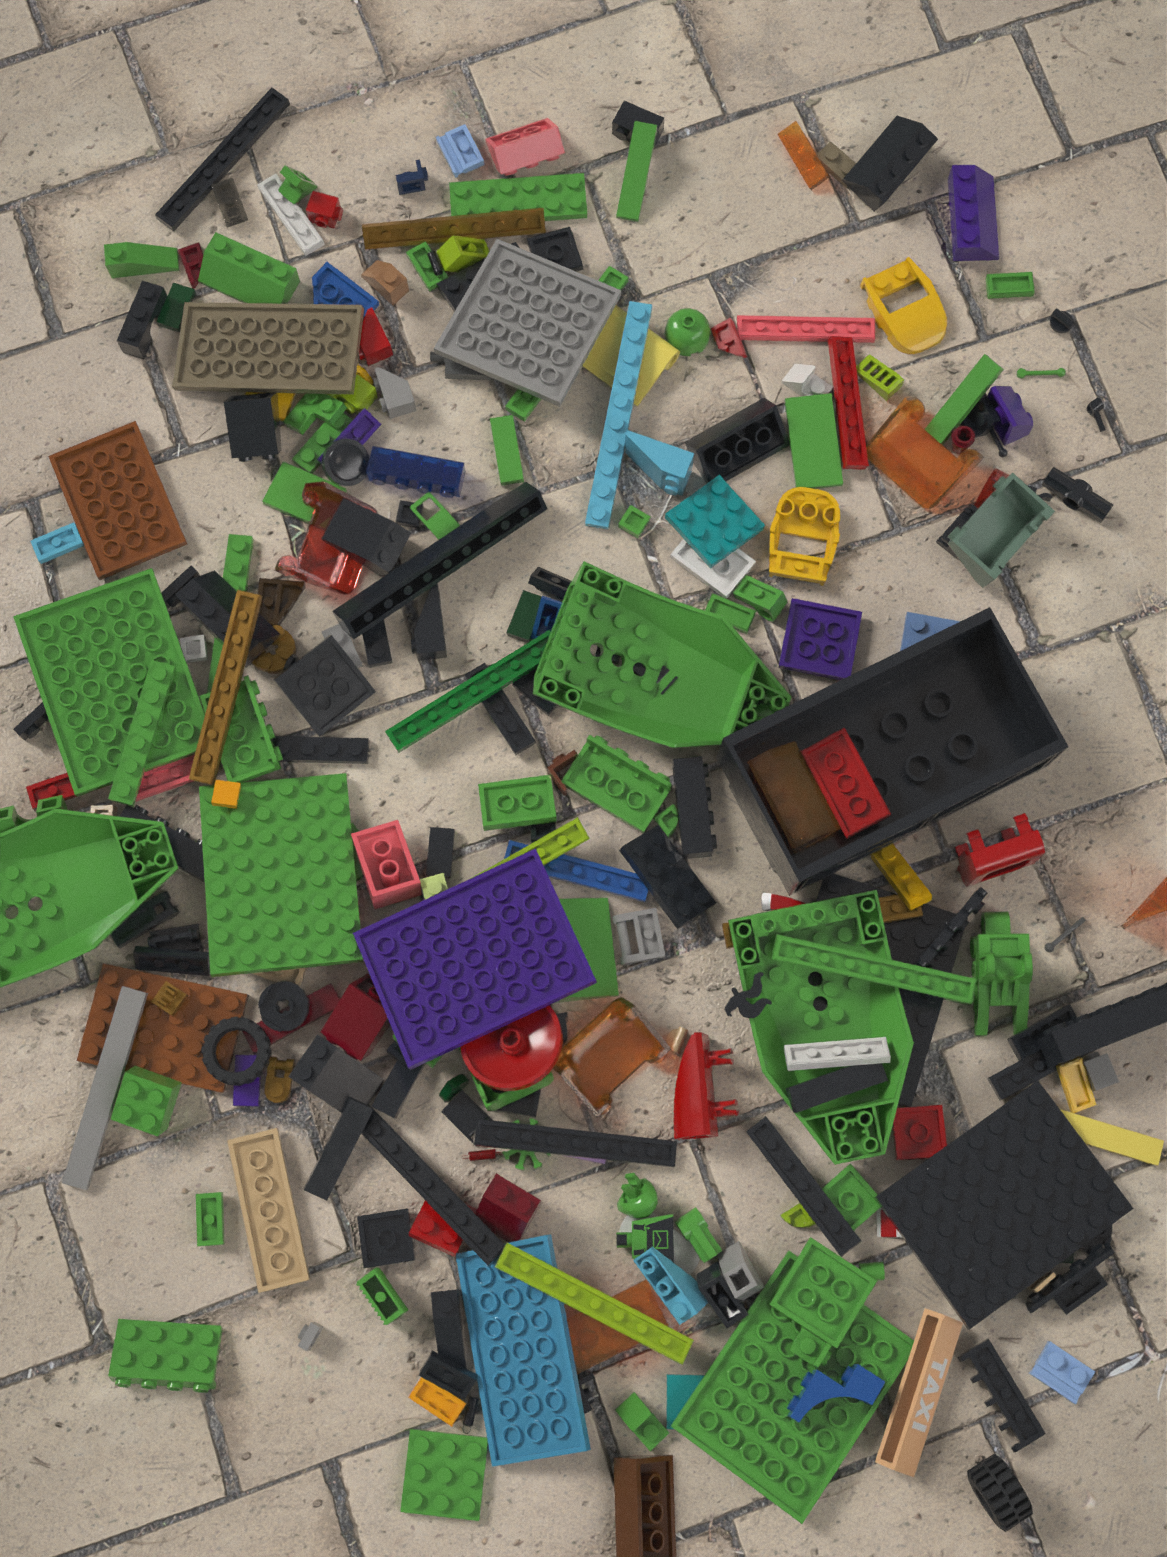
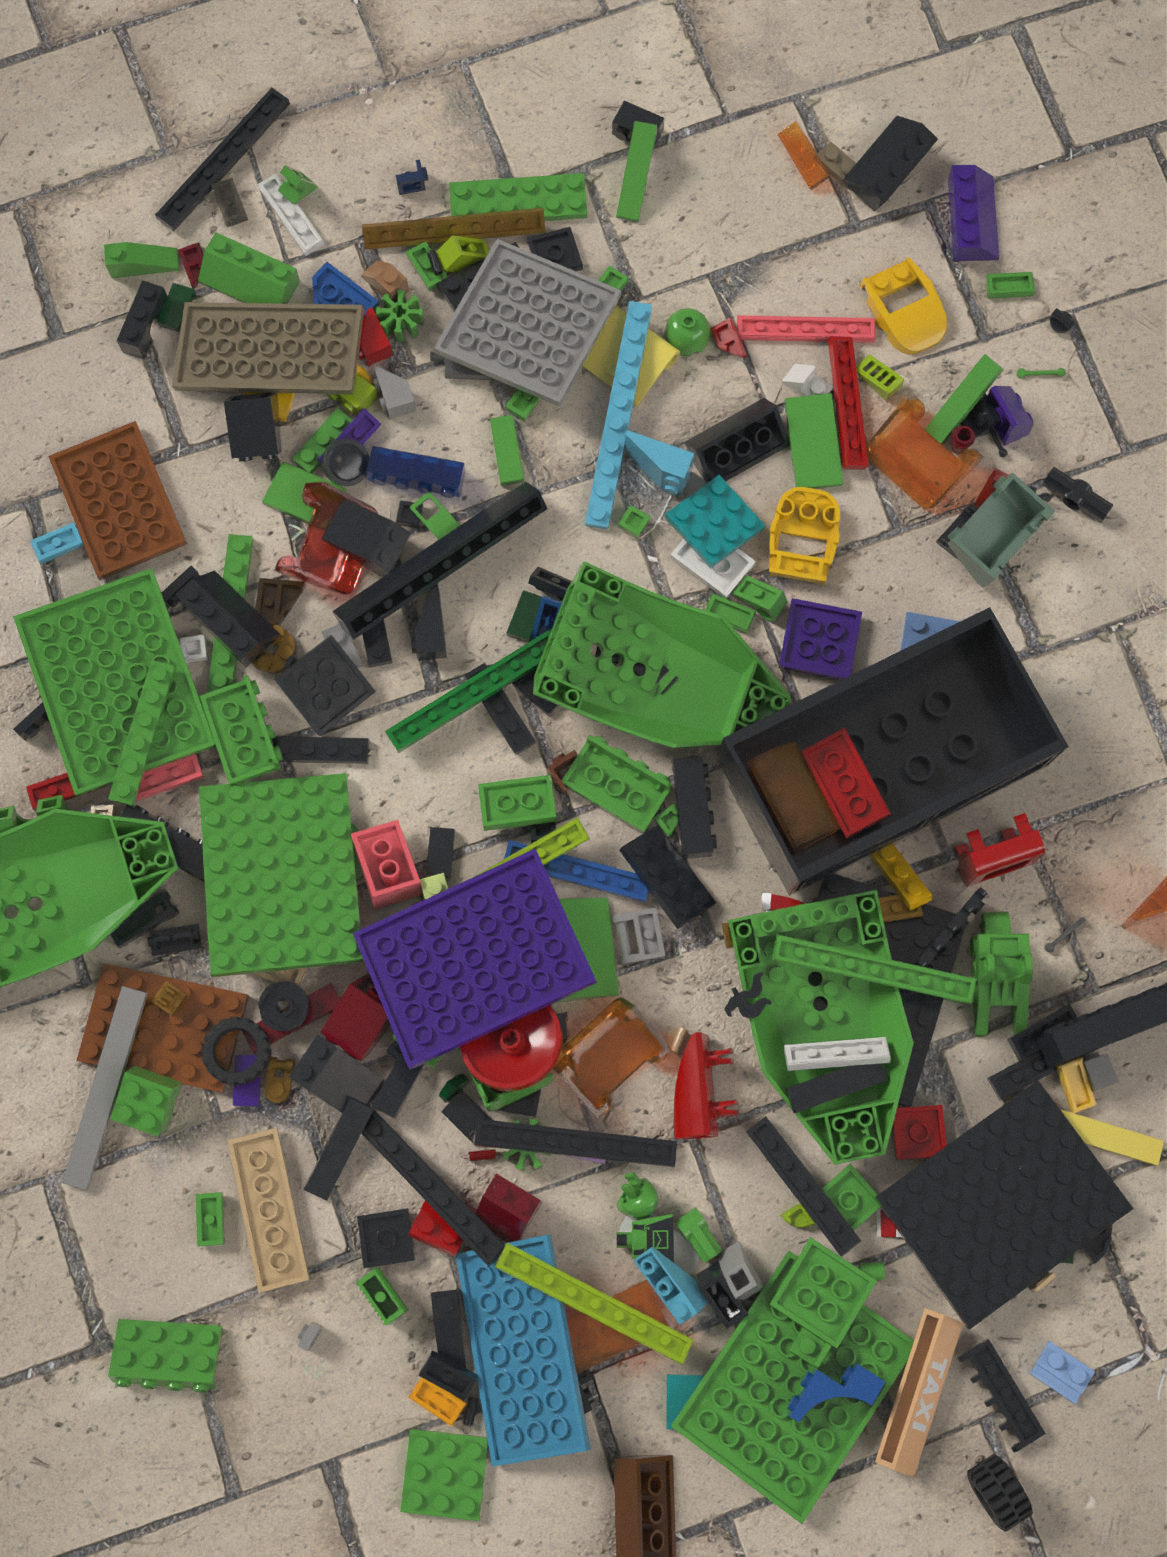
black tile [133,946,210,976] -> none
pearl gold tile [189,590,263,785] -> none
light orange tile [211,780,241,809] -> none
bright green plate [283,393,347,435] -> none
red brick [306,191,343,229] -> none
light blue plate [436,124,485,178] -> none
coral slope [485,118,565,176] -> none
bright green slope [615,1392,669,1451] -> none
black bracket [1025,1242,1115,1315] -> none
black hand [1086,398,1106,432] -> none
none -> bright green gear [376,290,424,343]

